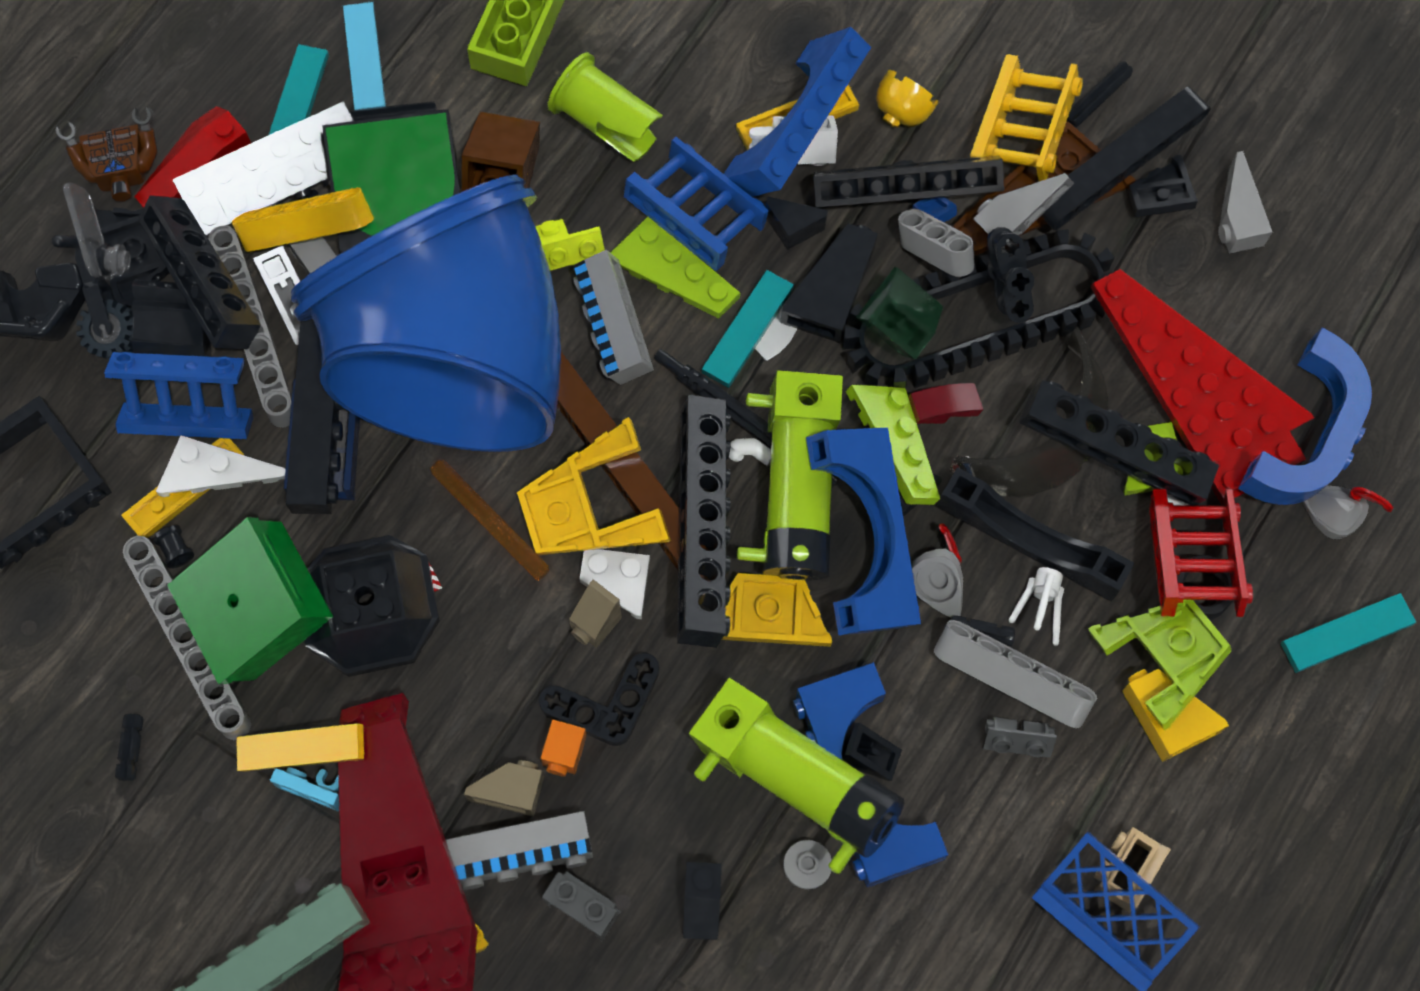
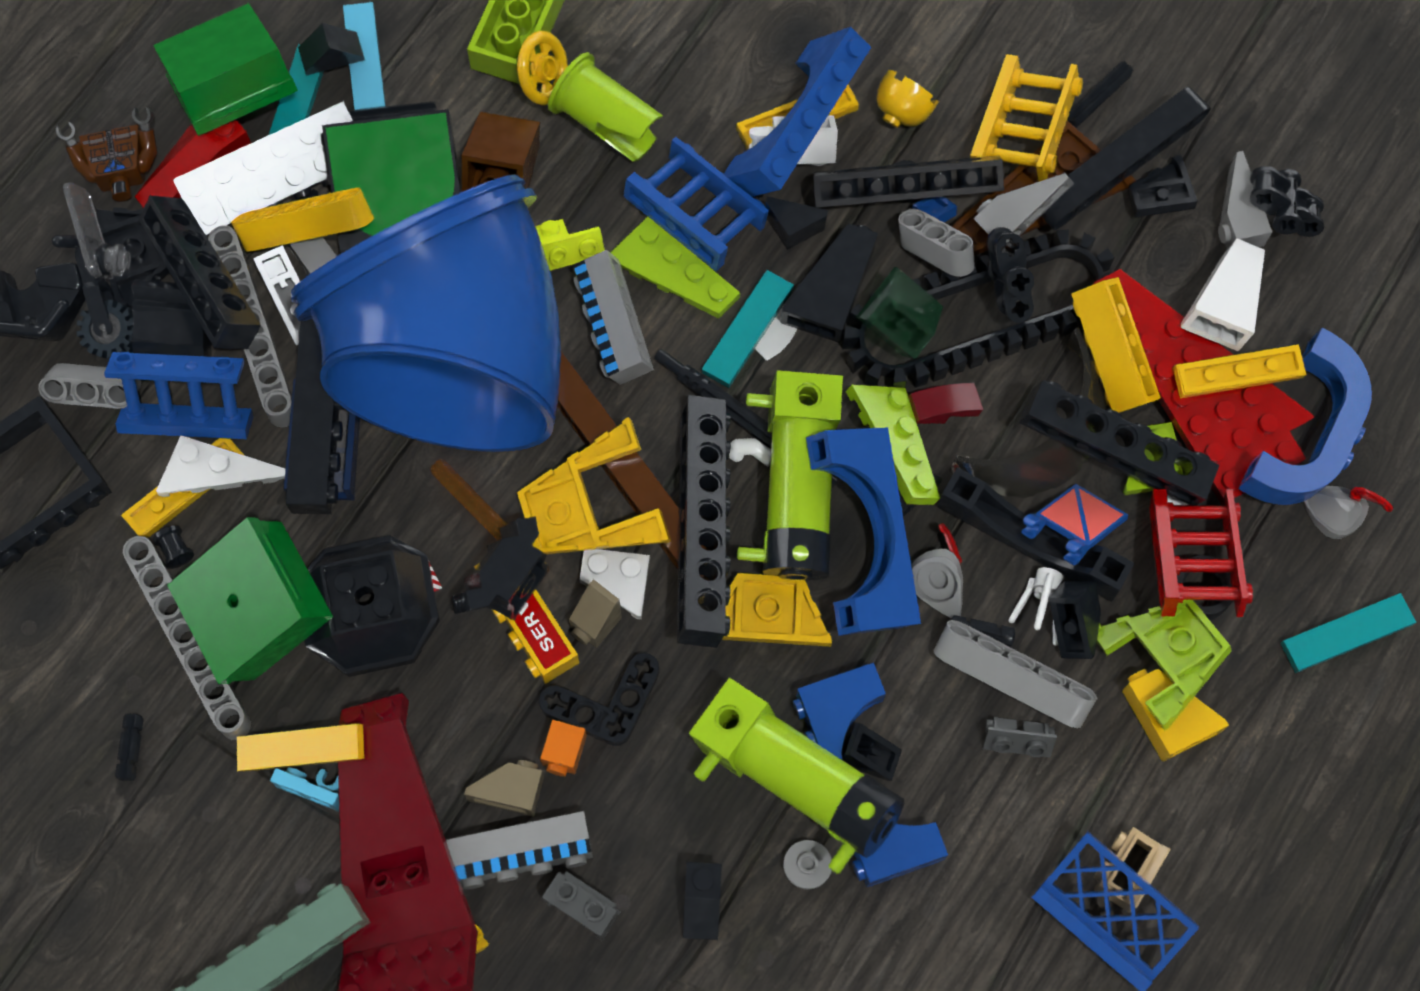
none -> light grey beam [38,363,141,409]
none -> green container [153,3,298,136]
none -> black slope [298,23,365,76]
none -> black slope [451,516,548,620]
none -> brick [474,563,579,684]
none -> yellow plate [517,31,568,105]
none -> flag [1021,484,1128,565]
none -> black slope [1049,581,1101,659]
none -> yellow brick [1071,277,1161,413]
none -> yellow tile [1173,344,1307,398]
none -> white slope [1180,238,1265,351]
none -> black axle [1250,166,1324,237]

